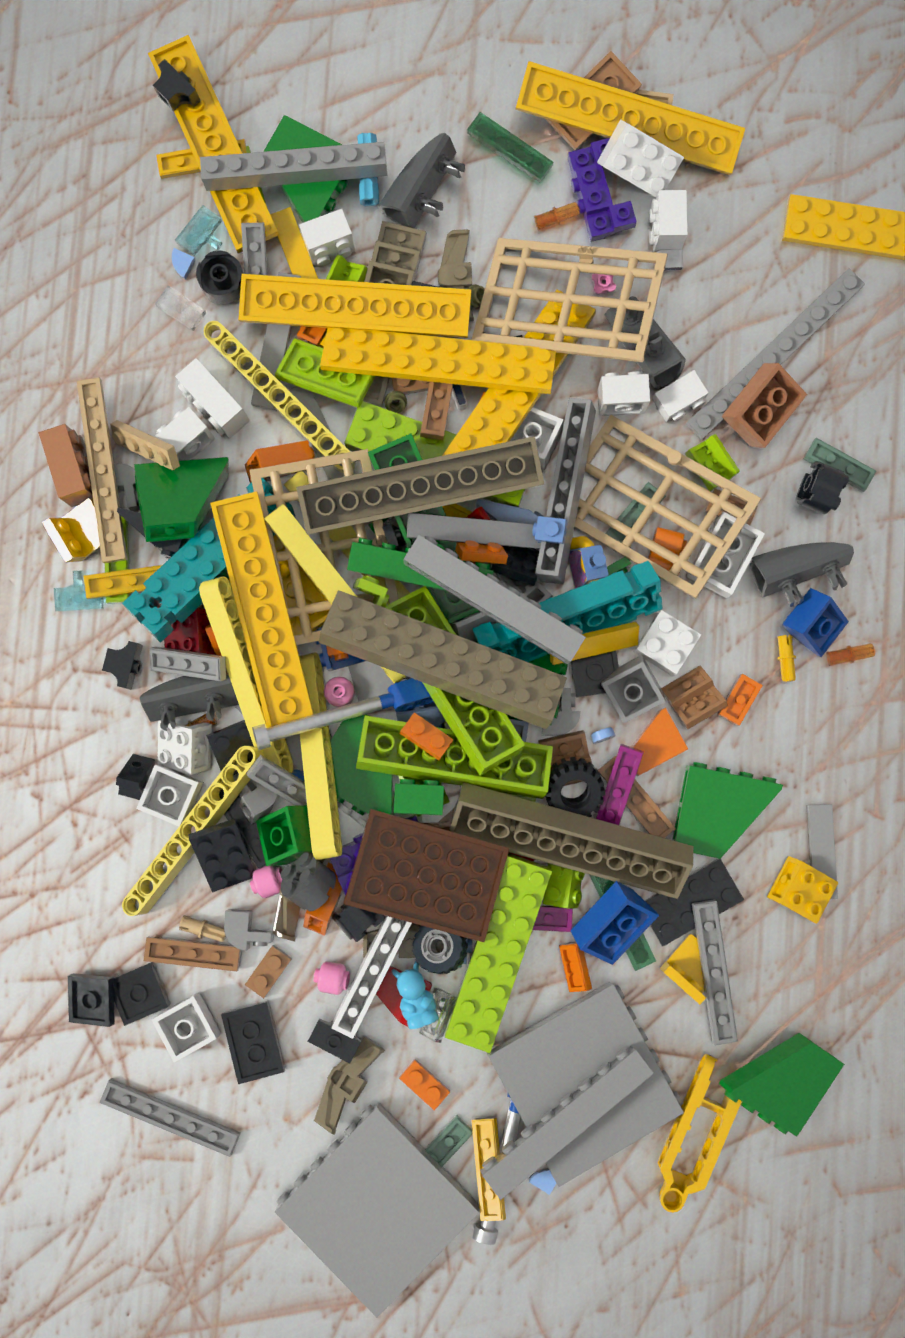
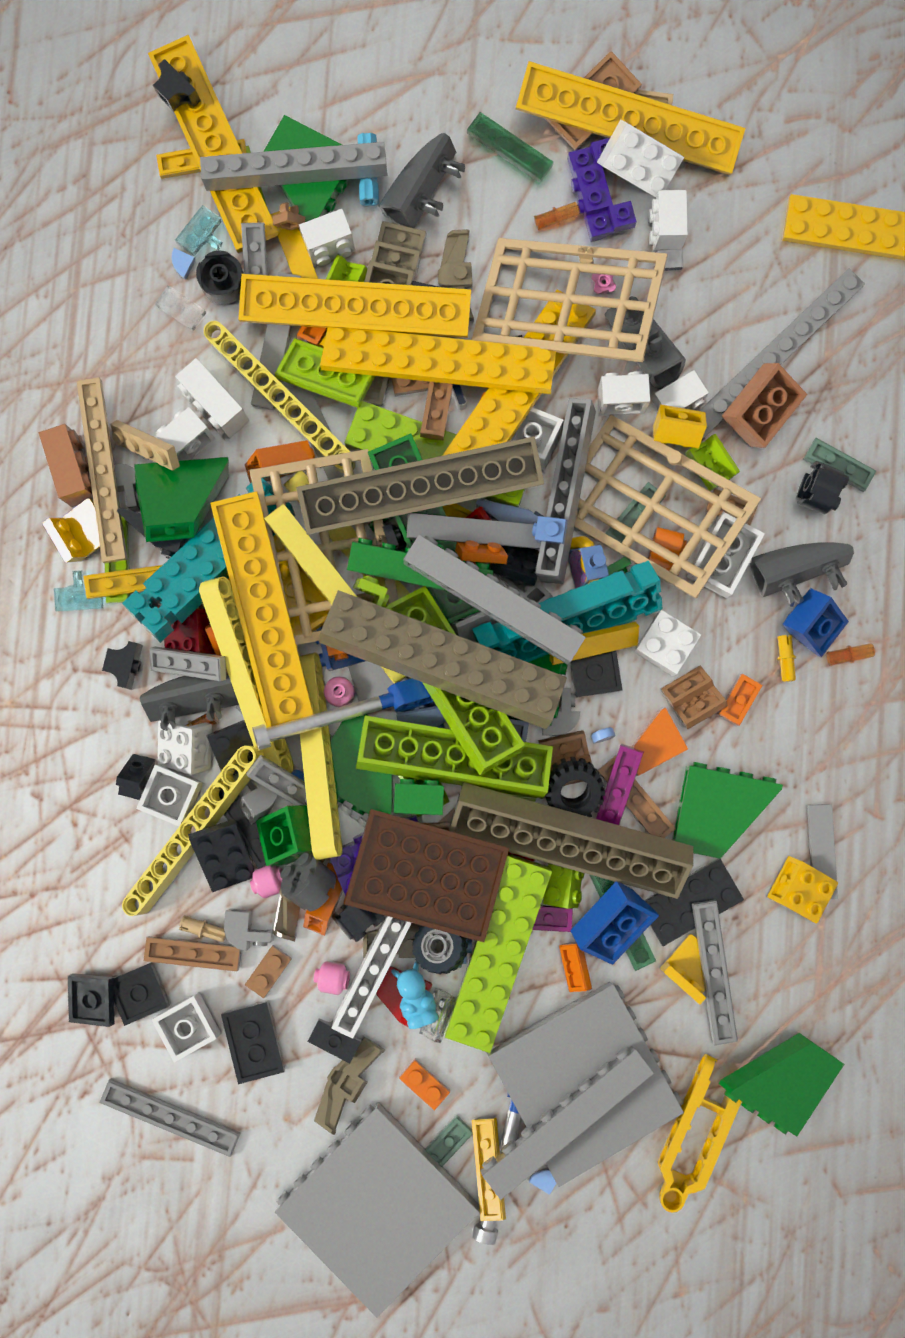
olive plate [384,391,407,413] -> none
orange plate [400,713,454,761] -> none
olive plate [468,284,485,308] -> none
light grey slope [601,655,666,723] -> none
none -> medium nougat tile [273,202,305,231]
none -> yellow brick [653,404,707,448]

